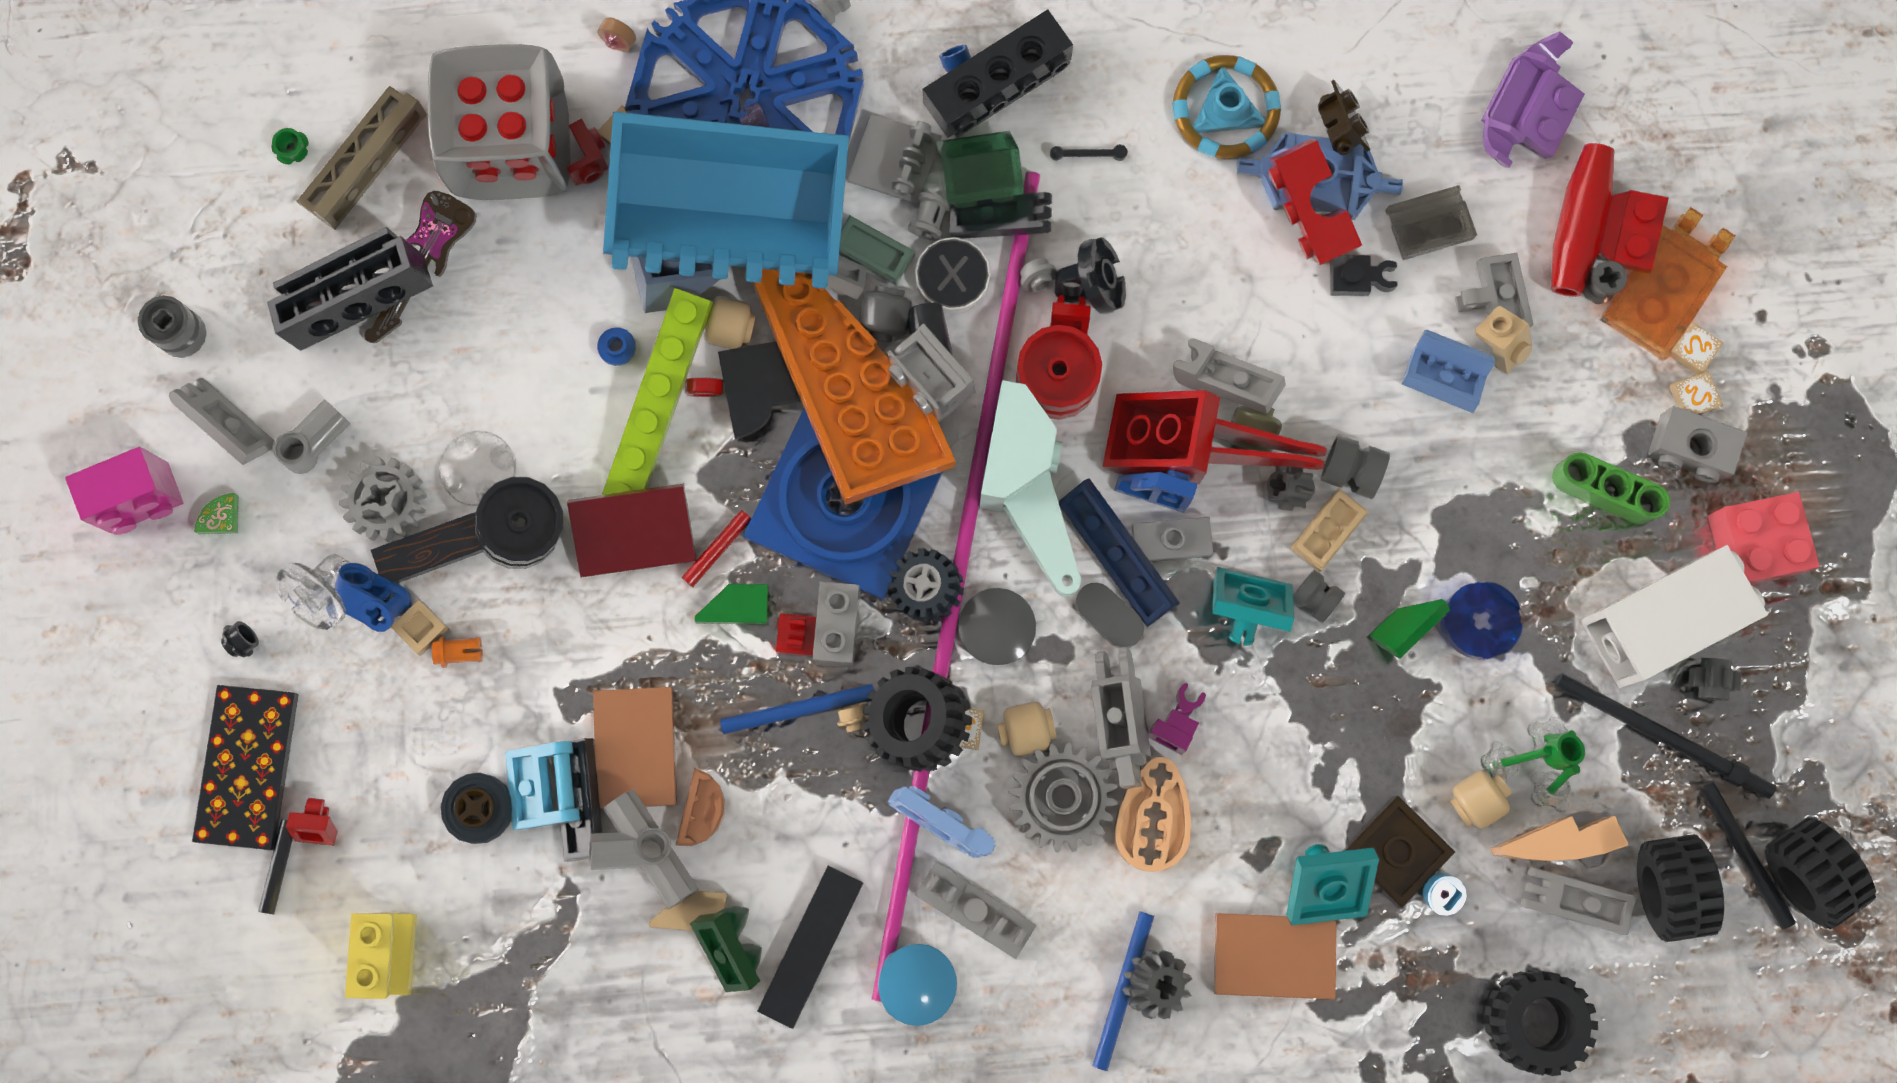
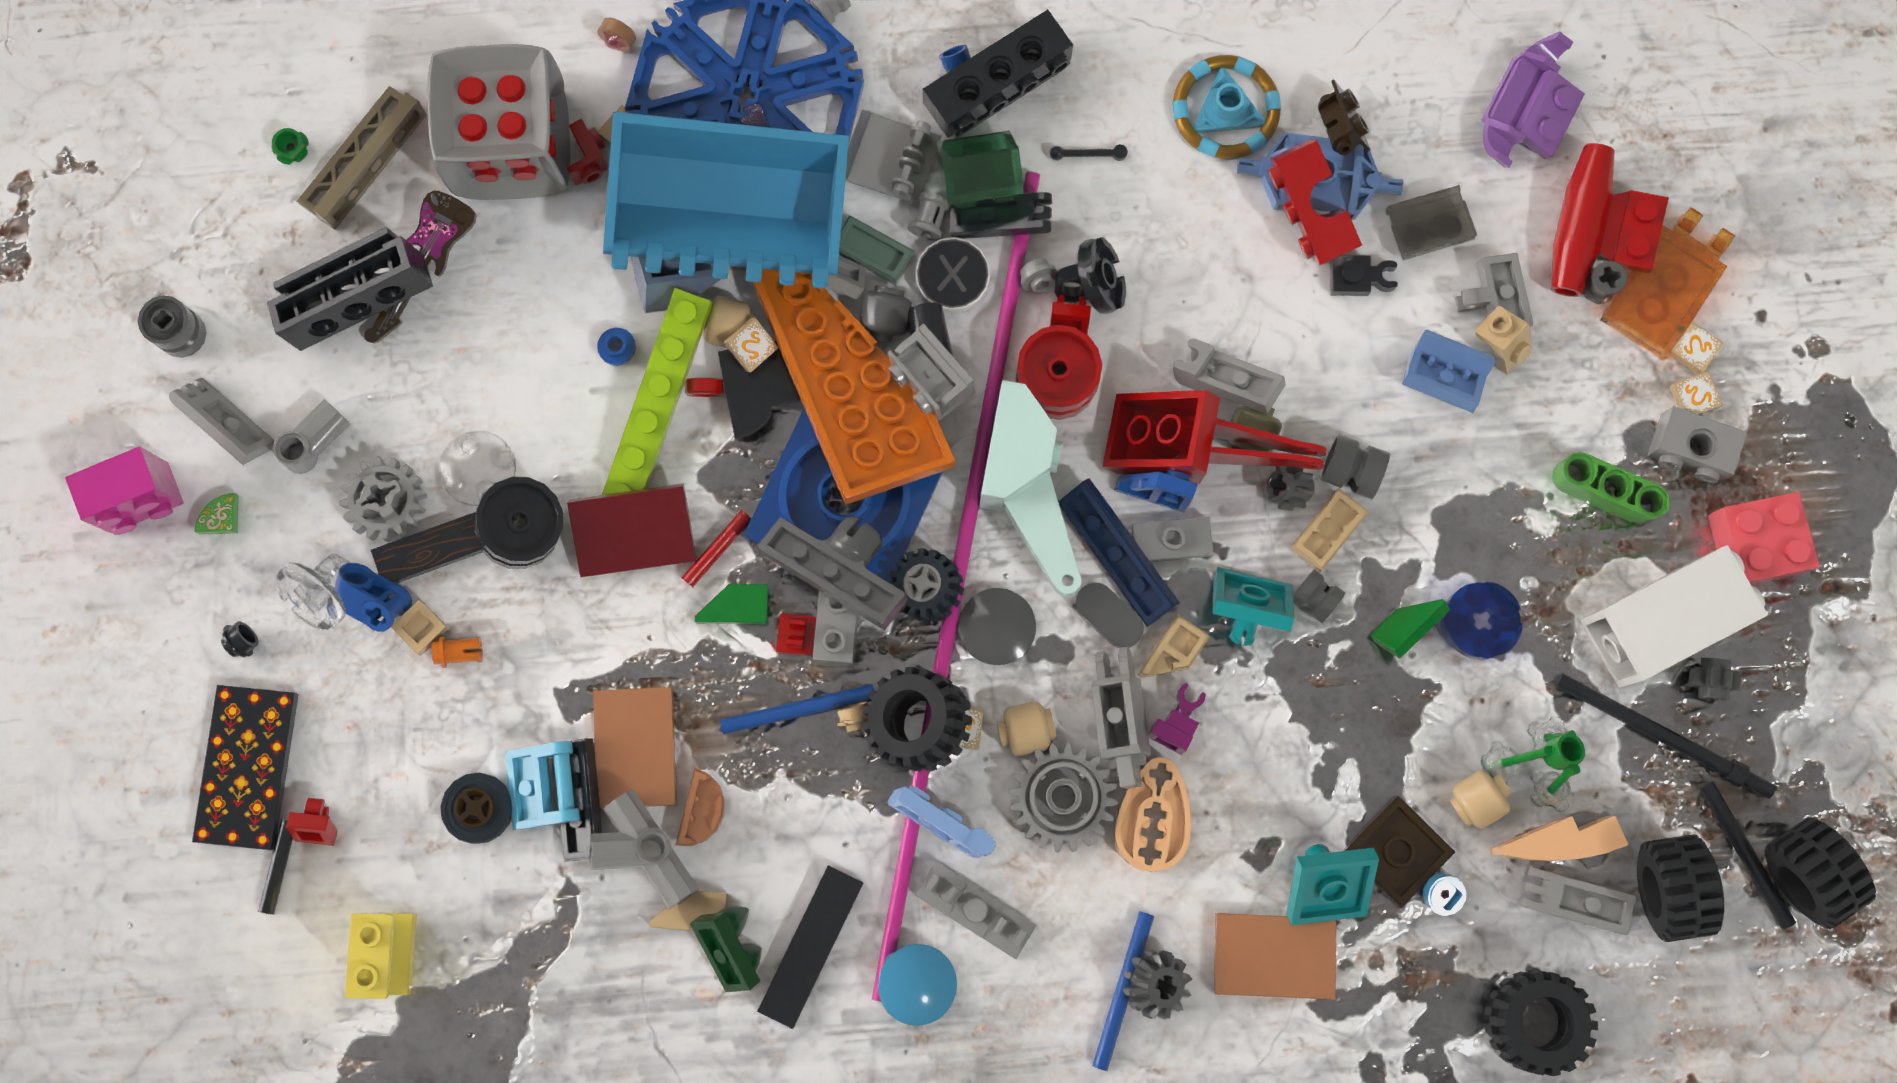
none -> tile [723,317,779,373]
none -> dark grey plate [757,516,908,631]
none -> tan tile [1138,615,1210,678]

